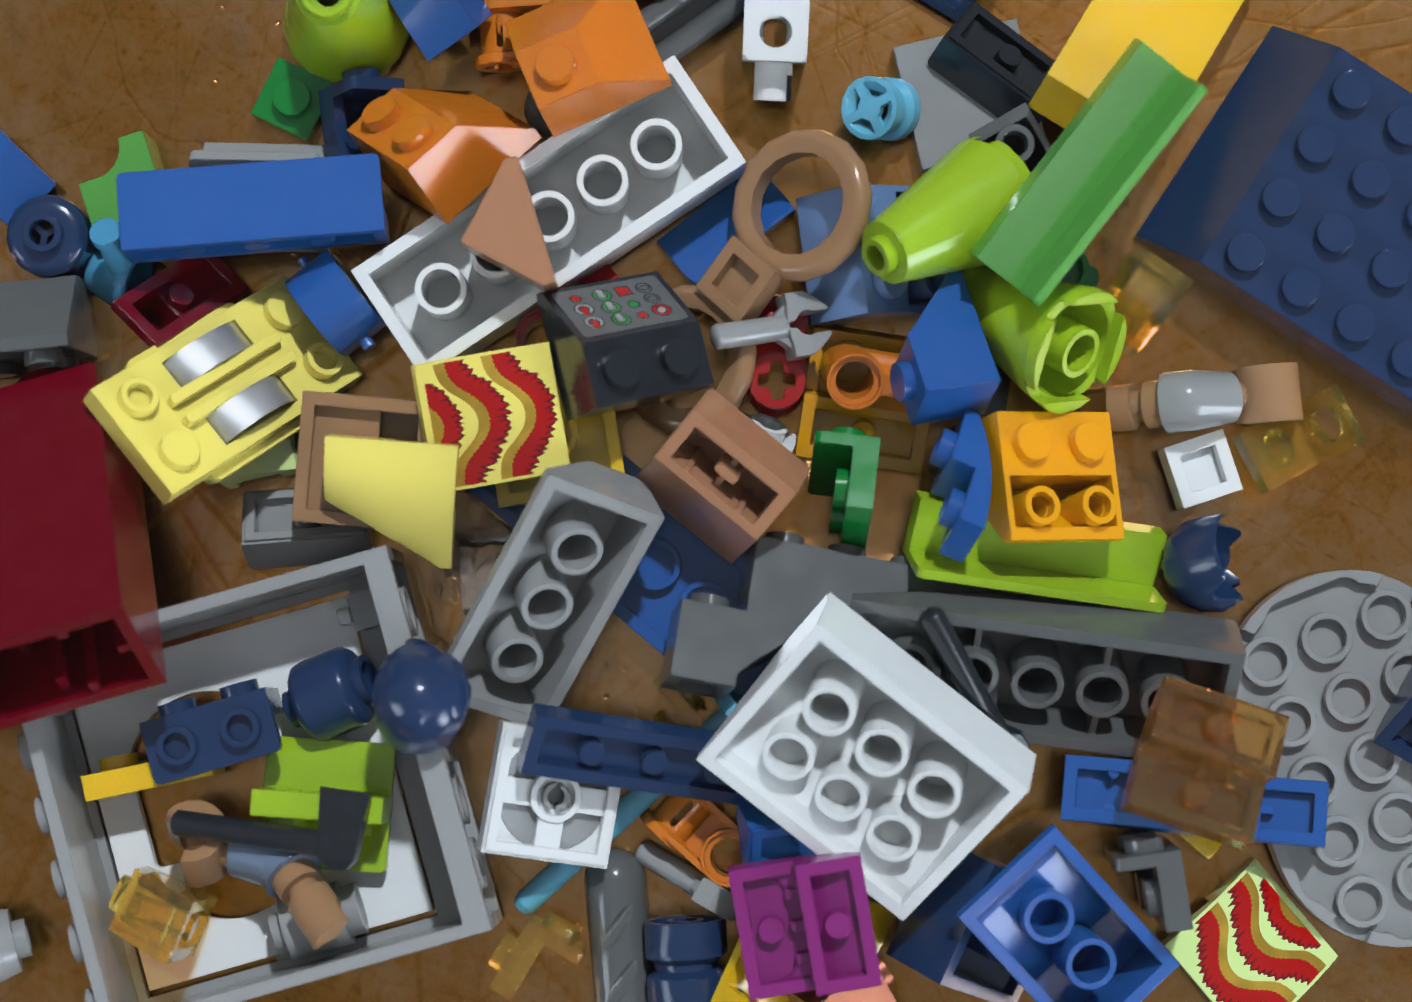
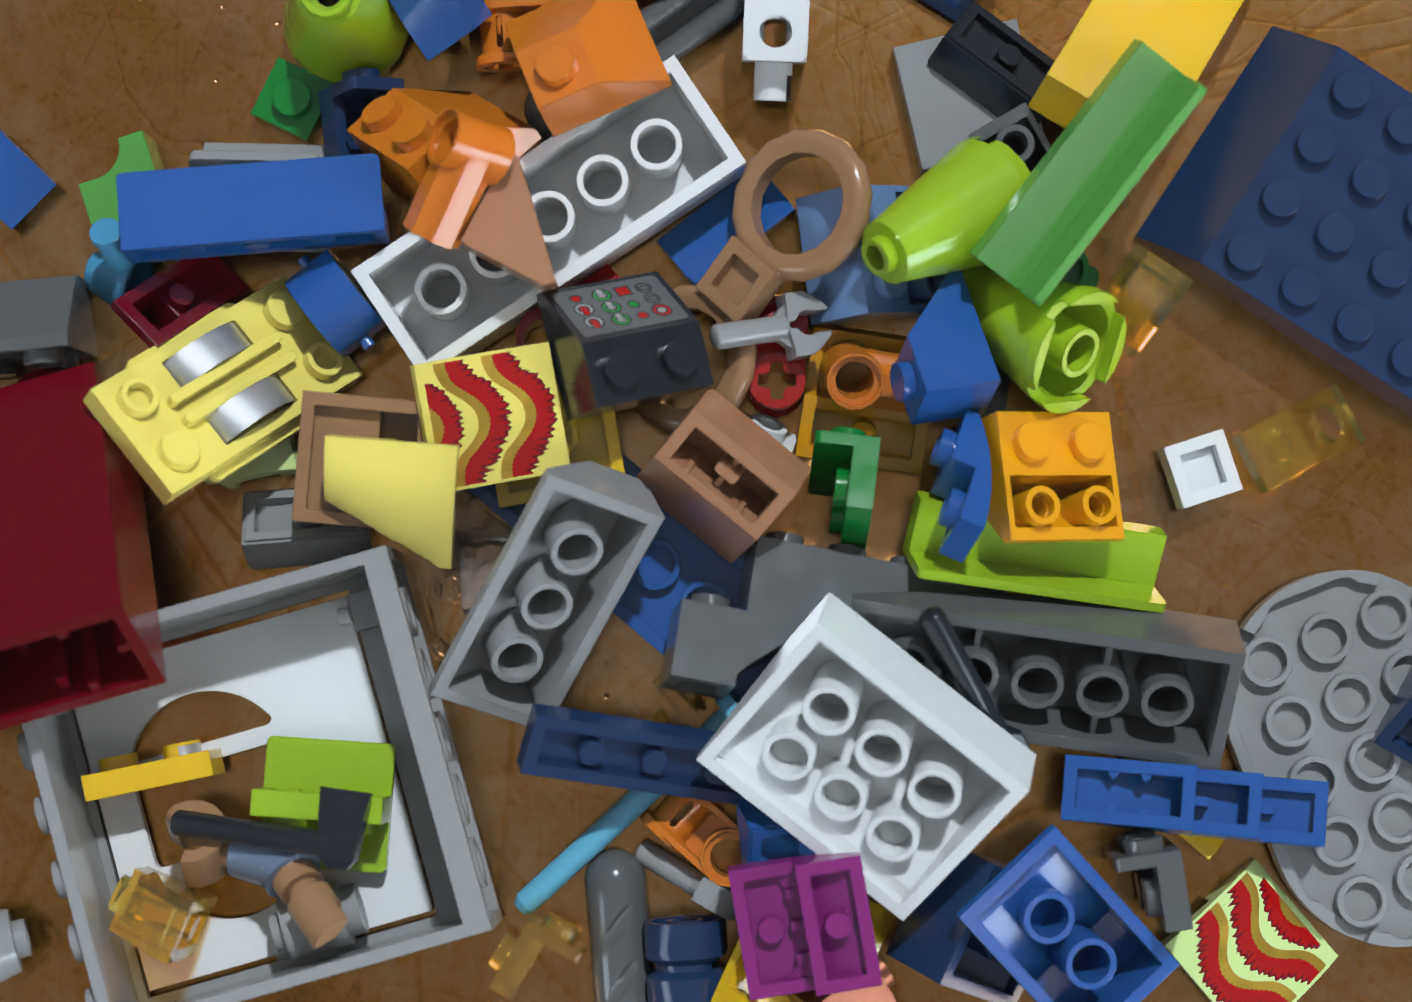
dark blue head [6,194,98,278] -> none
dark blue bracket [139,679,284,785] -> none
dark blue head [282,647,377,741] -> none
dark blue hair [372,638,471,755] -> none
white piece [477,720,621,869] -> none
medium azure wheel [841,76,921,141] -> none
piece [1080,362,1303,433] -> none
clear orange slope [1120,675,1289,850] -> none
dark blue hair [1160,514,1244,613] -> none
none -> orange piece [402,107,516,250]

